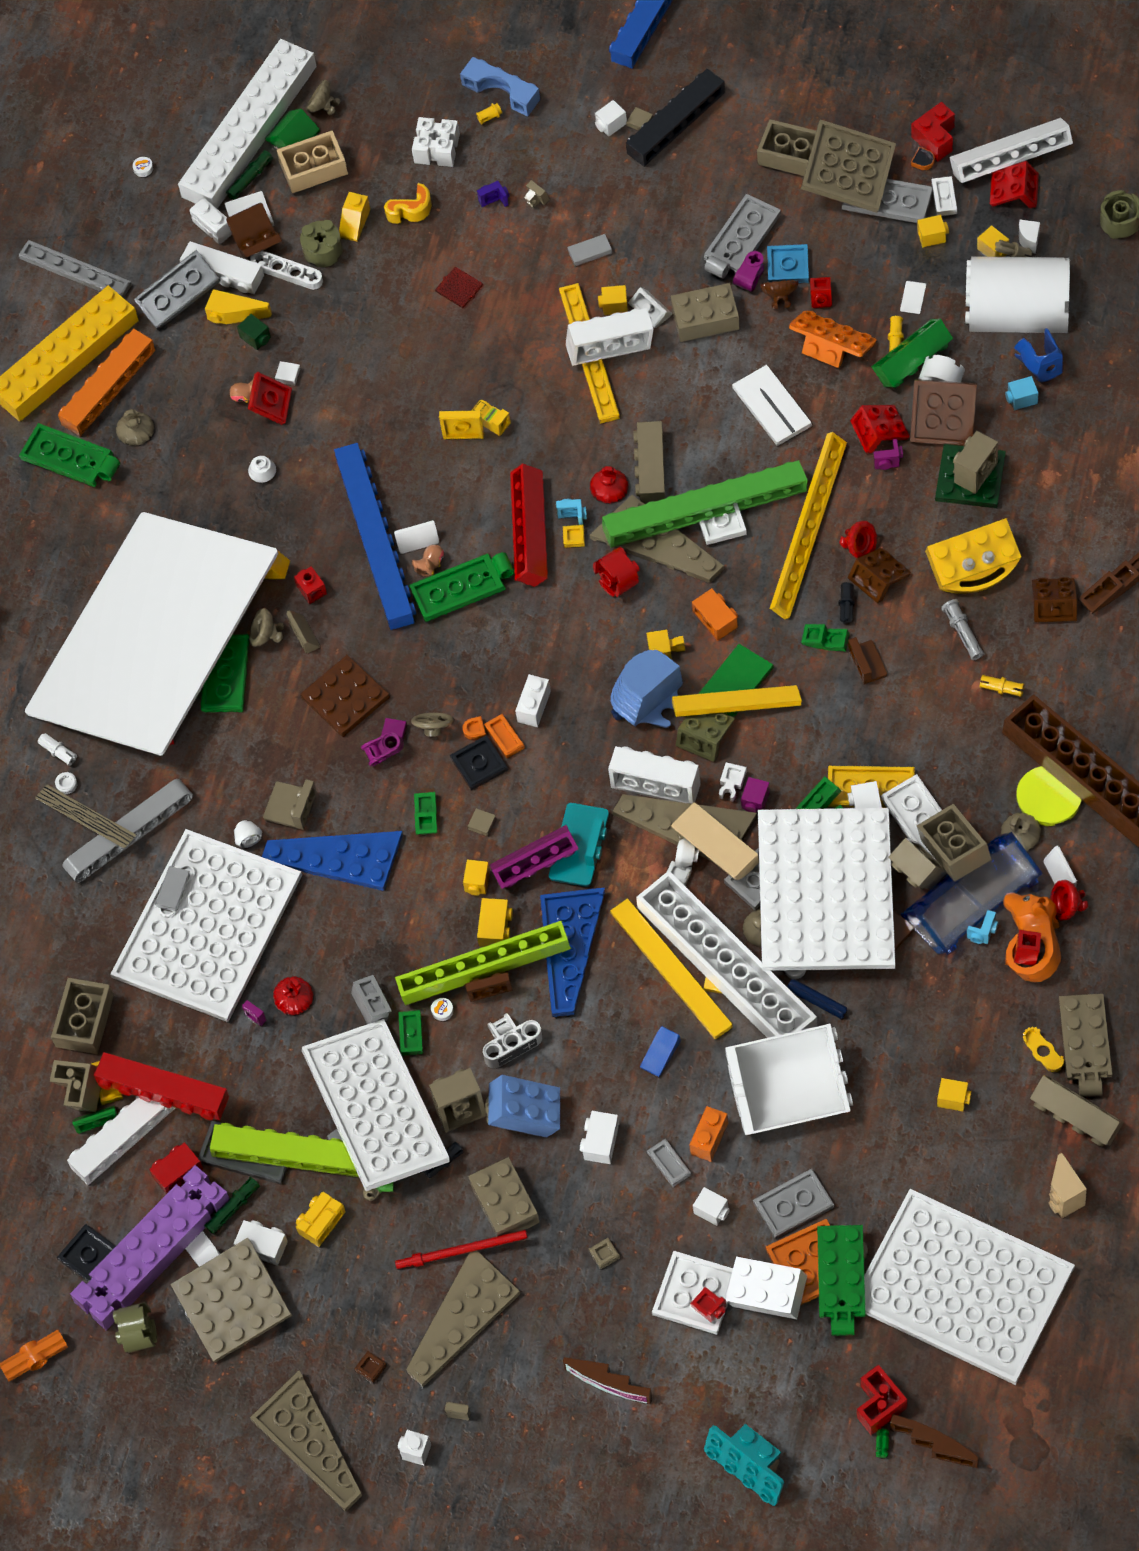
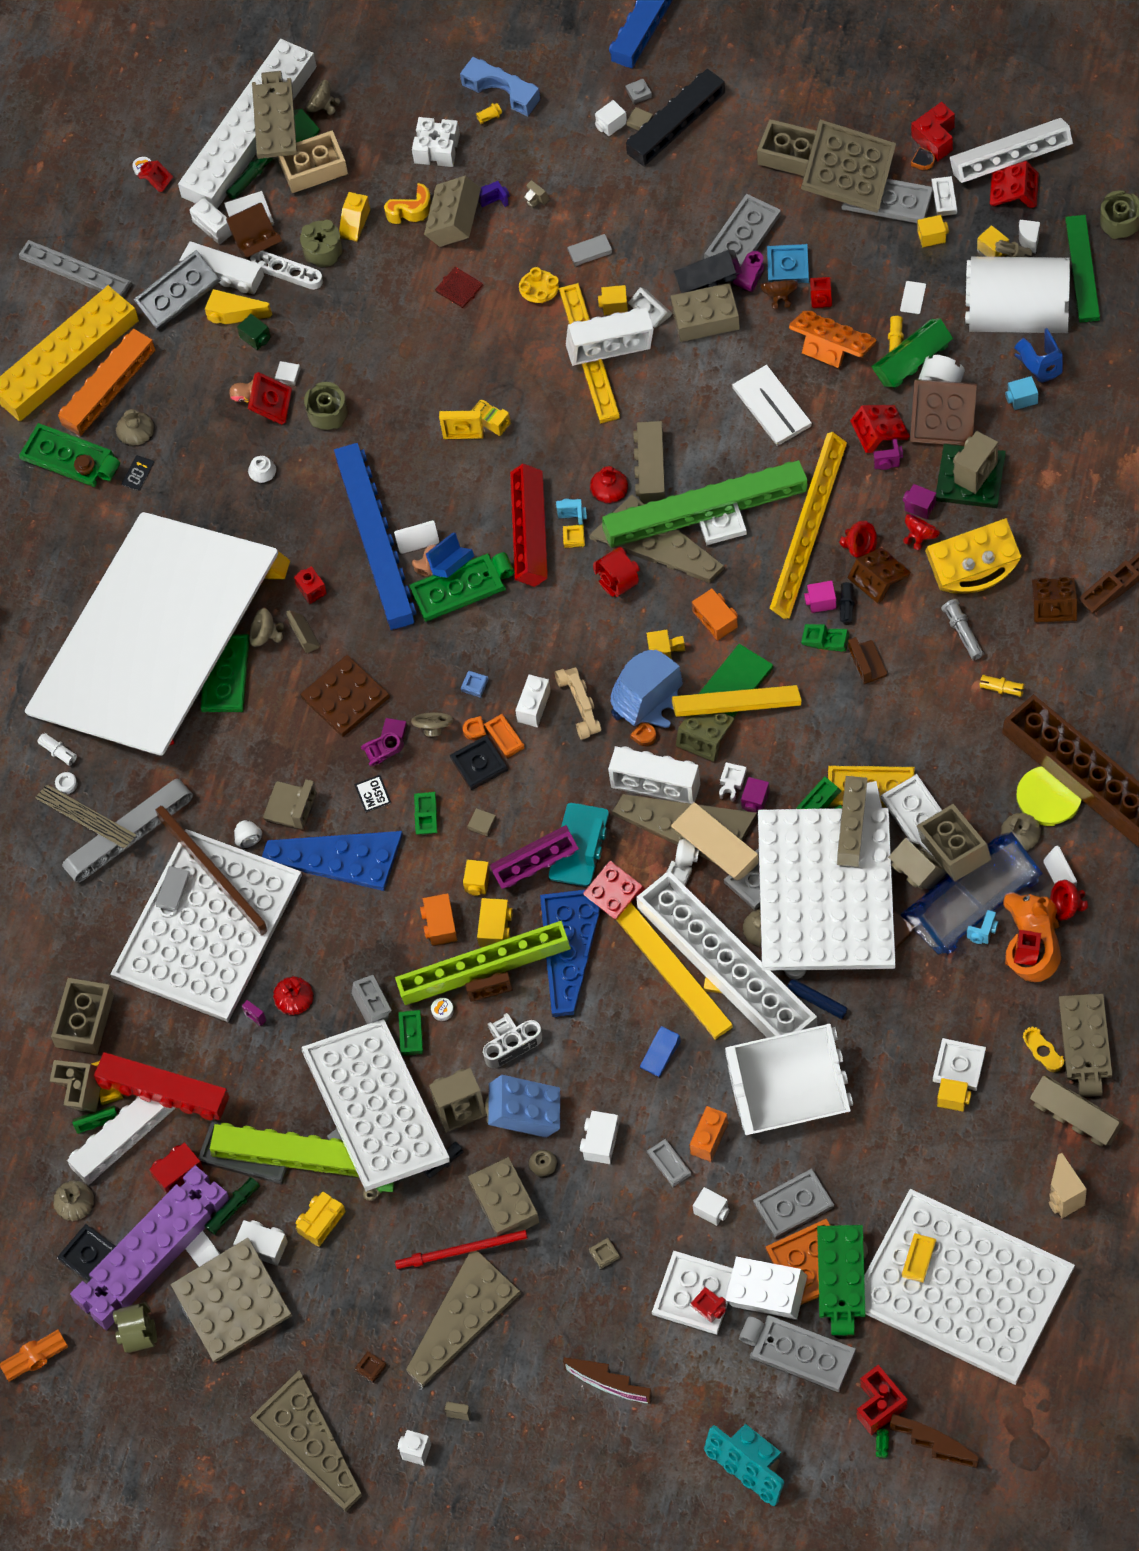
none -> dark tan hair [53,1180,94,1221]
none -> reddish brown plate [74,455,95,475]
none -> black sticker [121,455,154,490]
none -> red bracket [137,161,173,192]
none -> reddish brown tile [155,806,267,936]
none -> dark tan hinge [252,71,297,159]
none -> olive brick [304,382,348,430]
none -> sticker [354,775,391,813]
none -> orange brick [420,893,457,946]
none -> dark tan brick [424,175,481,247]
none -> blue panel [426,533,474,578]
none -> medium blue tile [461,671,488,698]
none -> yellow dish [519,267,559,303]
none -> dark tan plate [529,1149,557,1177]
none -> tan plate [555,667,601,740]
none -> bracket [583,861,646,920]
none -> light grey plate [625,79,652,105]
none -> orange tile [630,723,656,746]
none -> black brick [674,250,742,293]
none -> light grey hinge [739,1315,856,1392]
none -> dark pink brick [804,581,836,613]
none -> dark tan brick [837,776,867,867]
none -> yellow tile [902,1233,936,1283]
none -> magenta brick [903,484,936,520]
none -> red hair [903,514,940,550]
none -> white plate [933,1038,986,1091]
none -> green tile [1065,215,1100,323]

